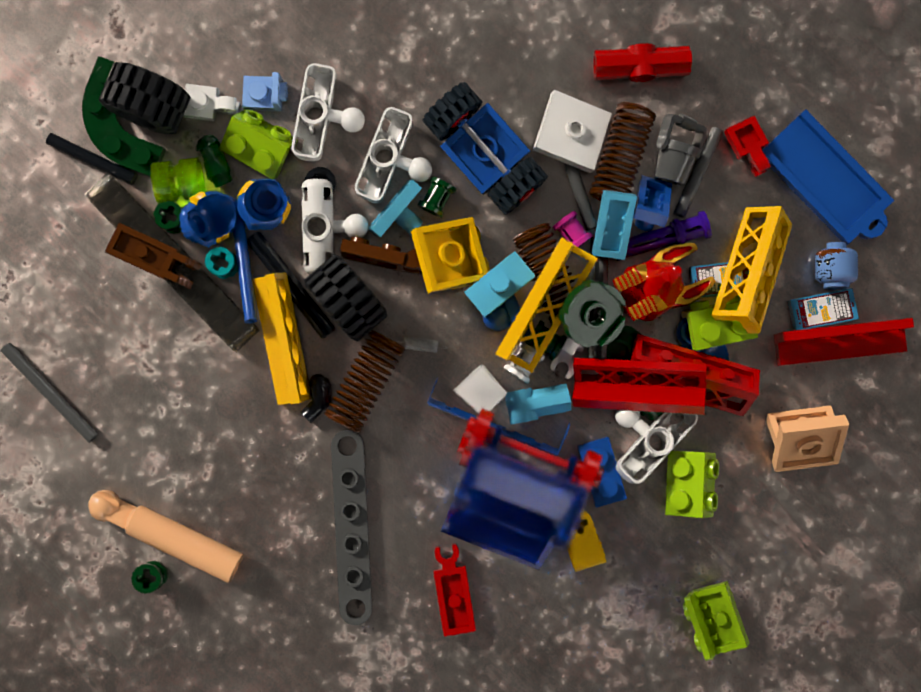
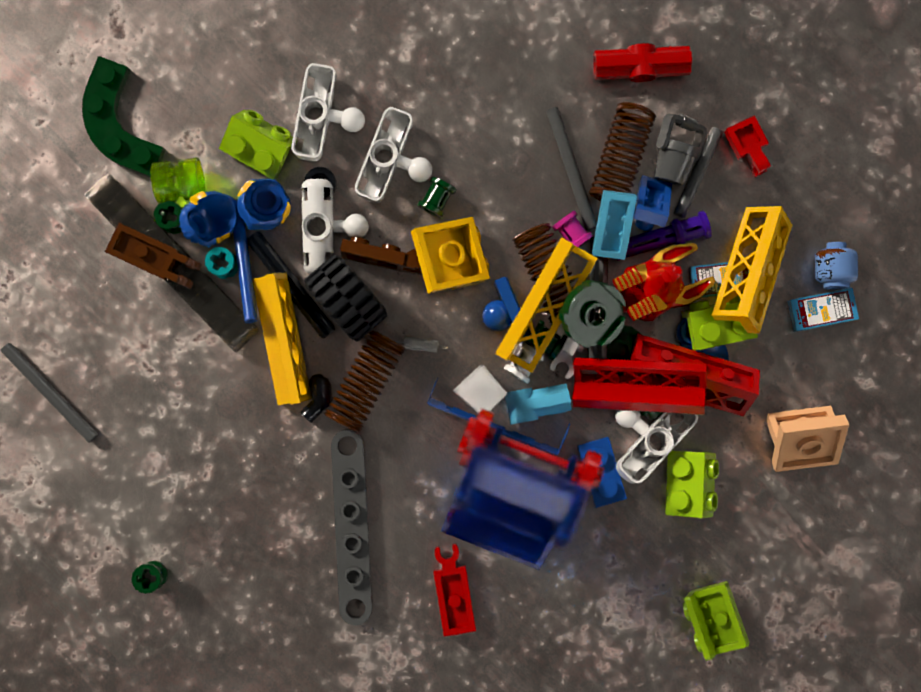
black bar [46,133,137,185] -> none
light nougat piece [88,490,244,583] -> none
black tyre [98,62,191,134] -> none
white plate [183,84,240,122] -> none
dark green arm [195,135,233,188] -> none
light blue bracket [242,72,288,111] -> none
medium azure tile [368,180,423,237] -> none
plate [422,82,548,215] -> none
medium azure tile [464,251,536,318] -> none
white plate [533,90,612,173] -> none
yellow piece [561,506,606,572] -> none
blue piece [762,109,895,244] -> none
red fence [774,318,914,366] -> none

